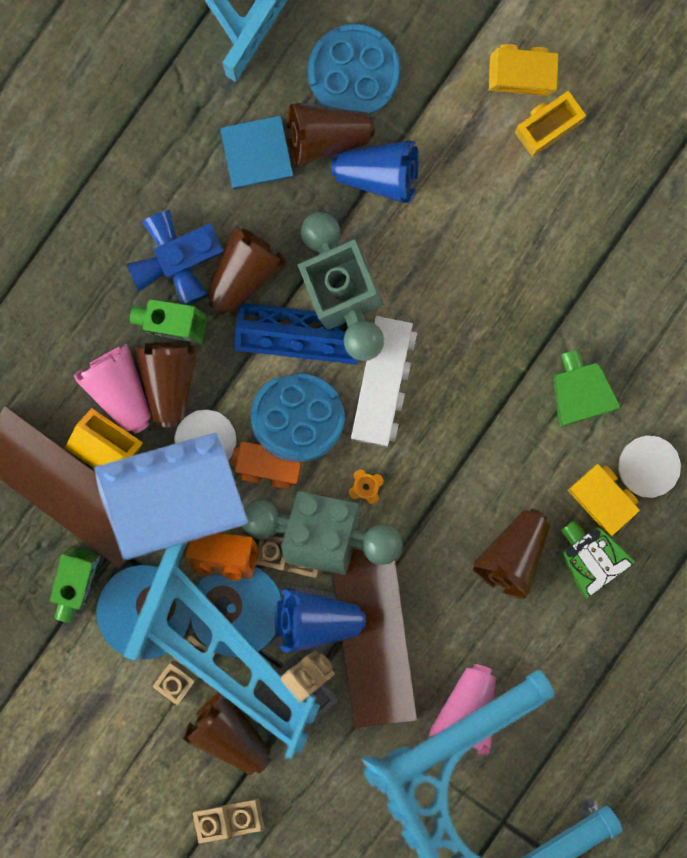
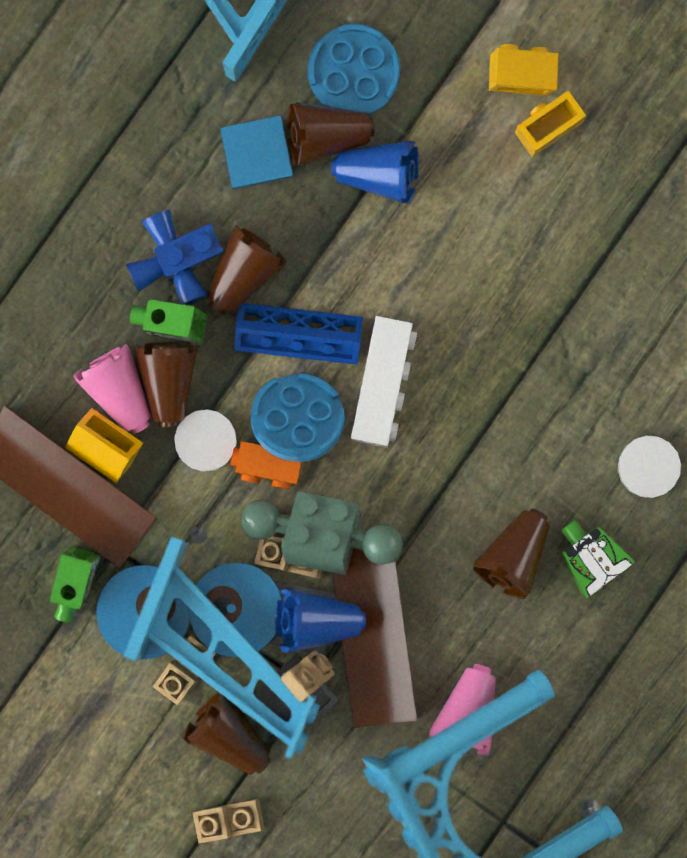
light blue slope [94,432,247,560] -> none
orange brick [184,533,260,581] -> none
sand green brick [298,212,385,361] -> none
light orange plate [349,469,384,504] -> none
bright green torso [553,349,620,427] -> none
yellow brick [567,464,640,536] -> none

